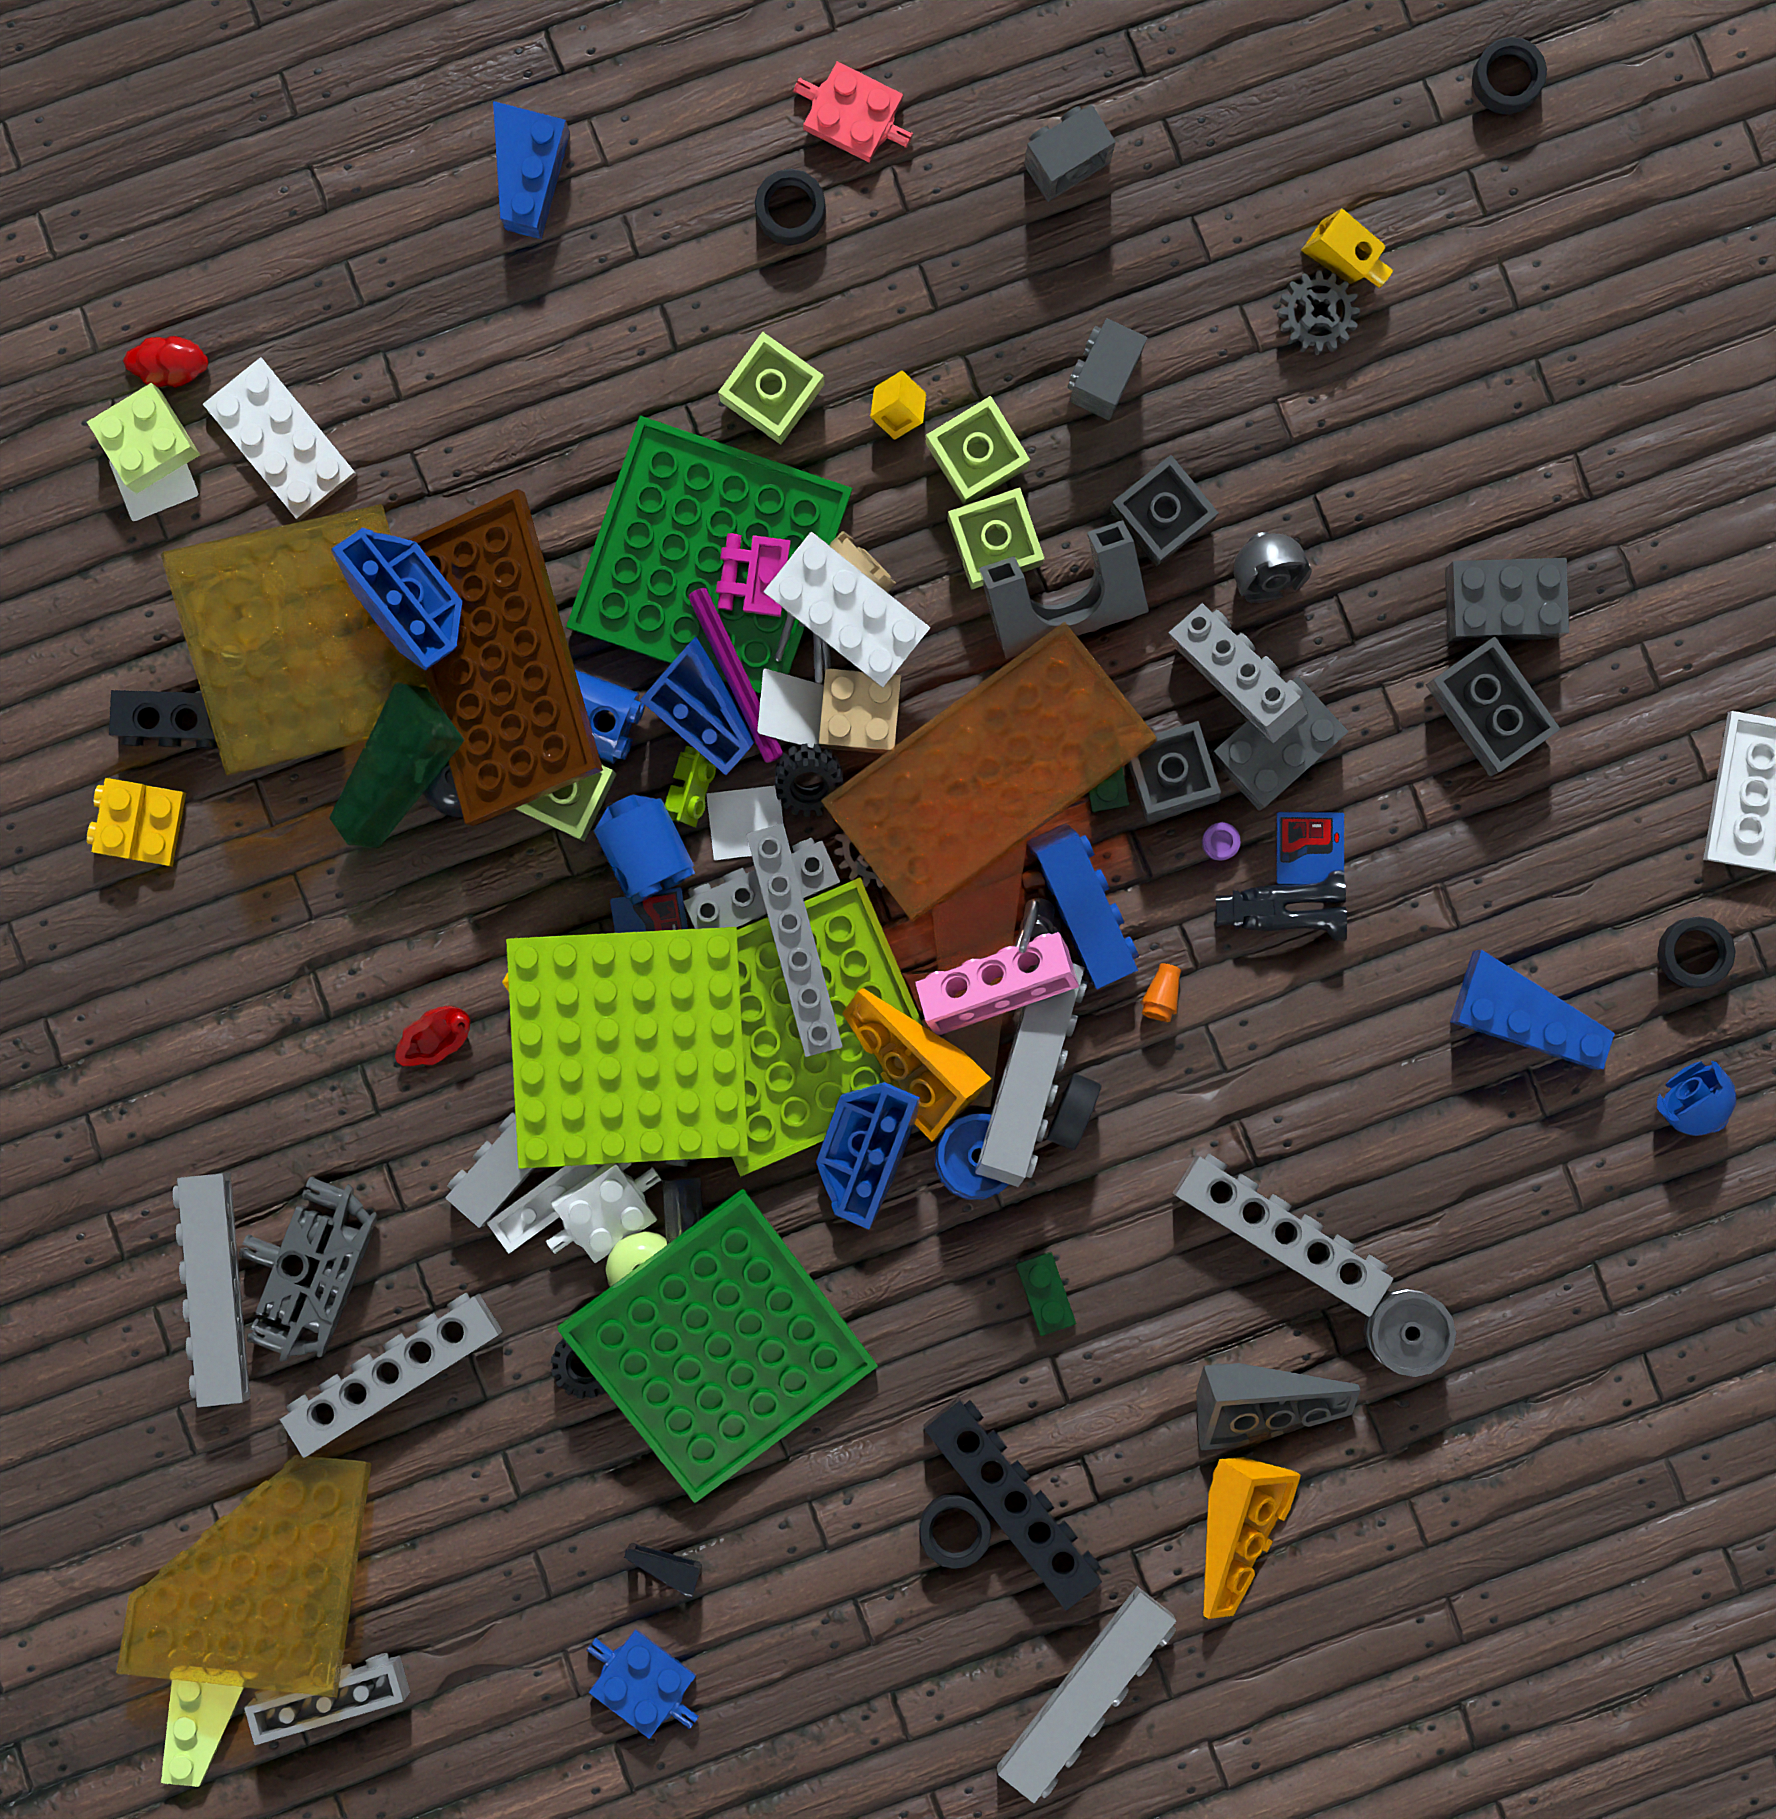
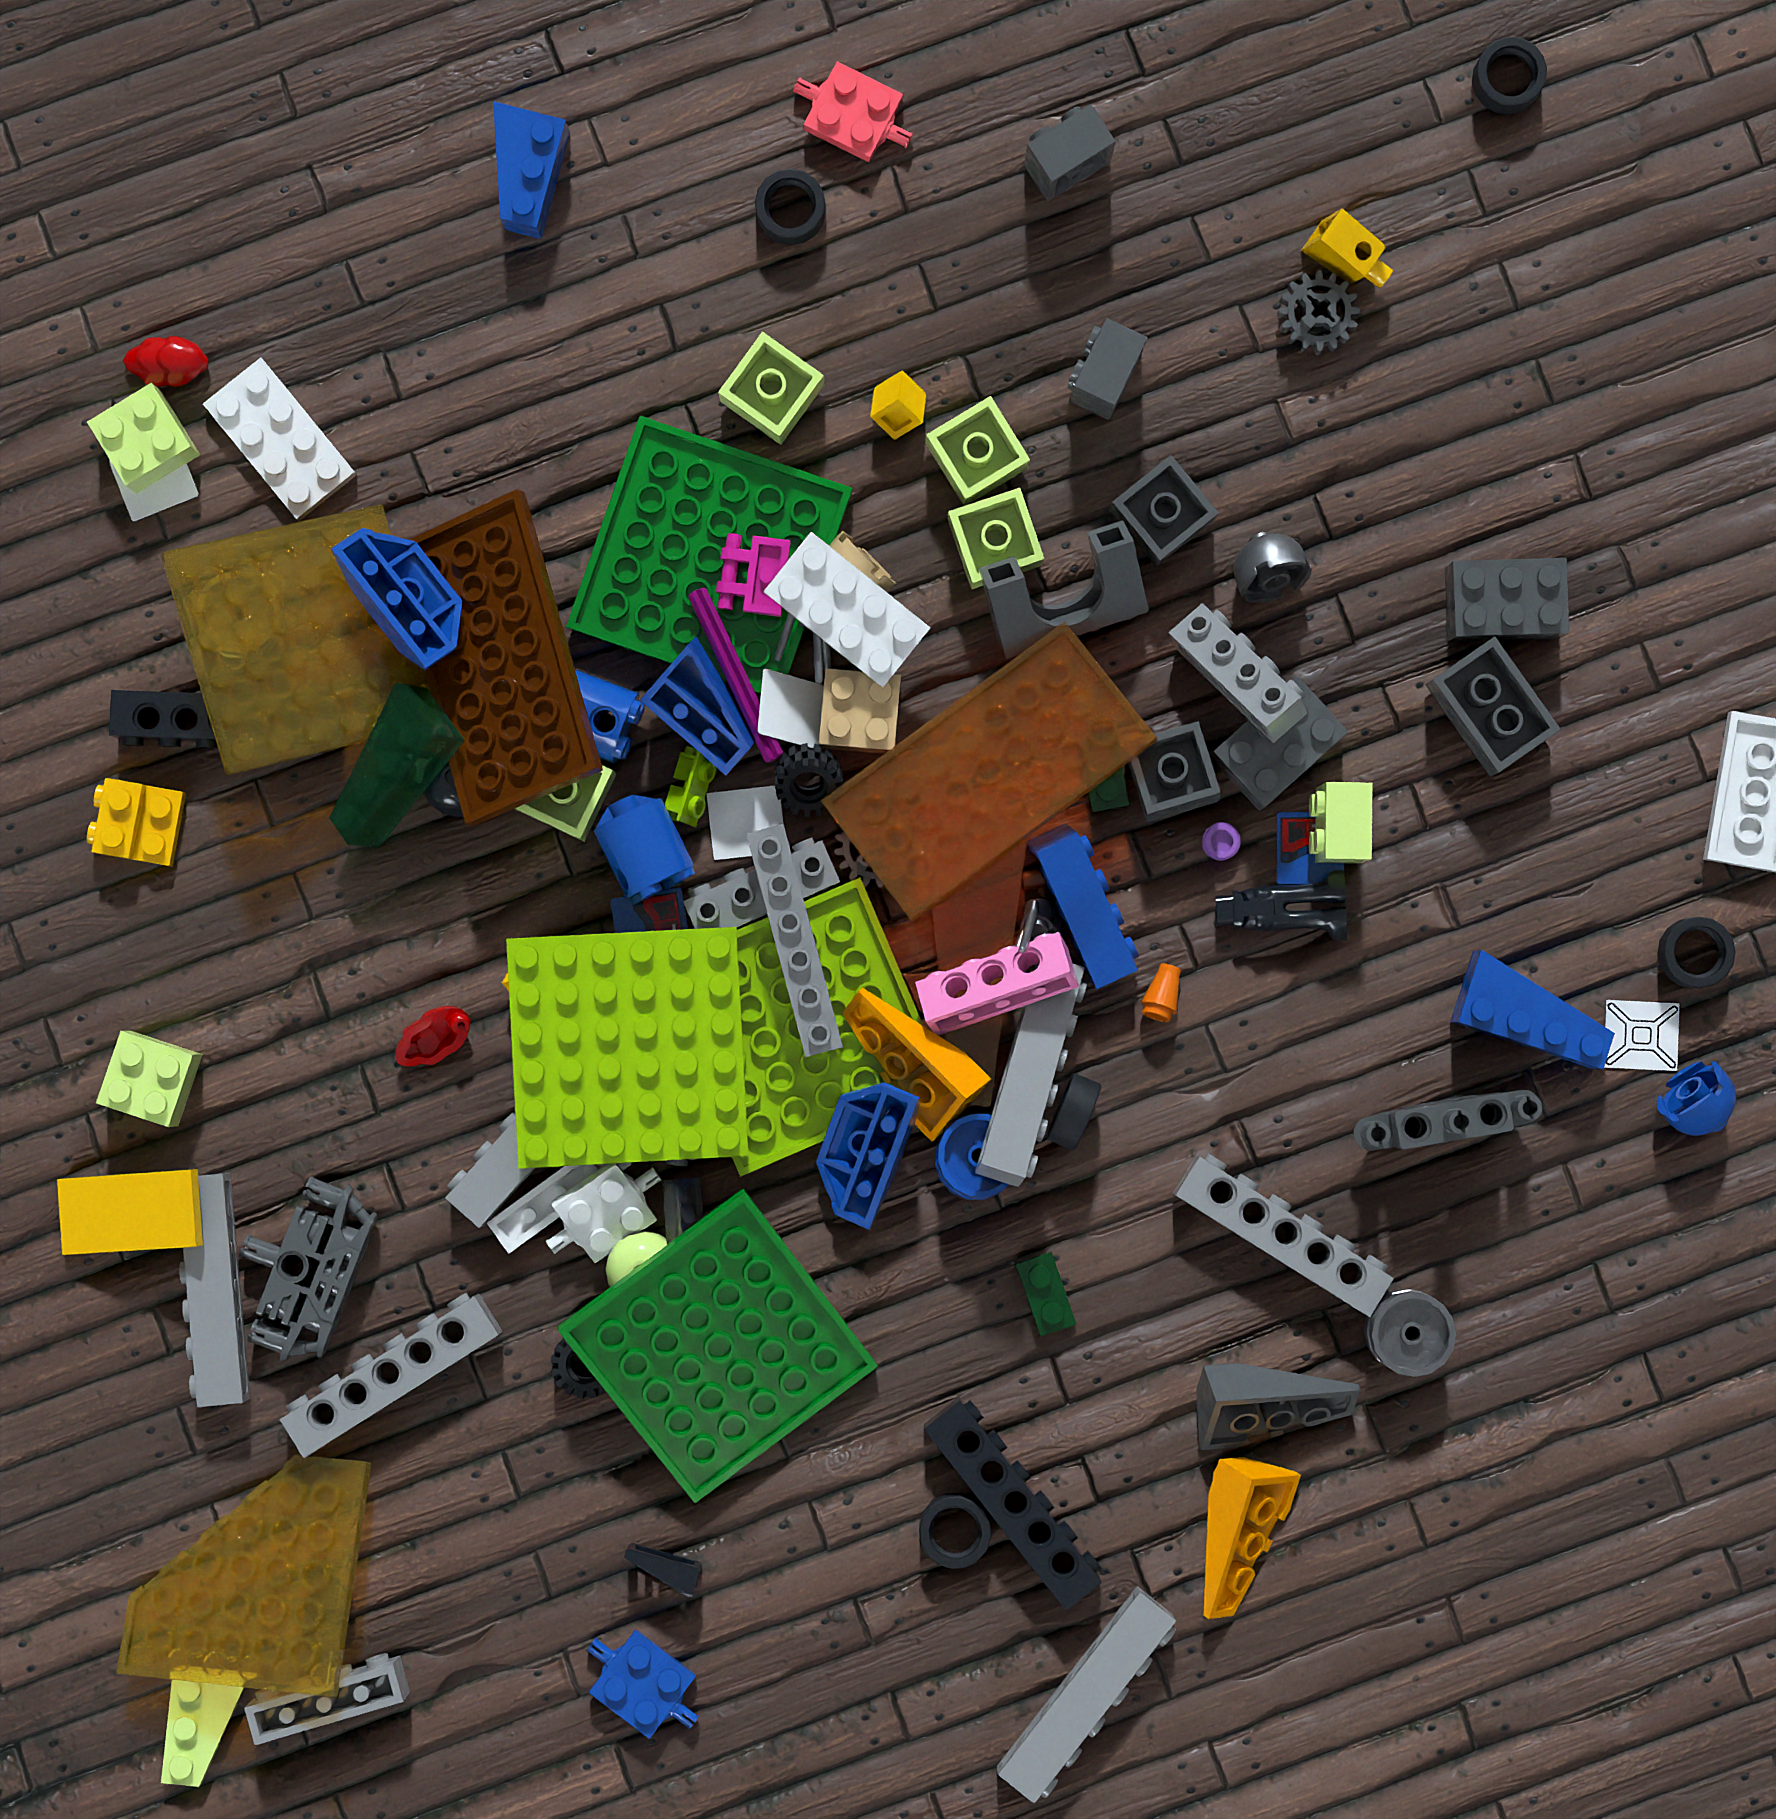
none -> yellow tile [57,1169,203,1255]
none -> yellowish green brick [96,1031,203,1127]
none -> yellowish green brick [1309,782,1373,864]
none -> dark grey piece [1354,1090,1542,1151]
none -> white sticker [1604,1000,1680,1071]

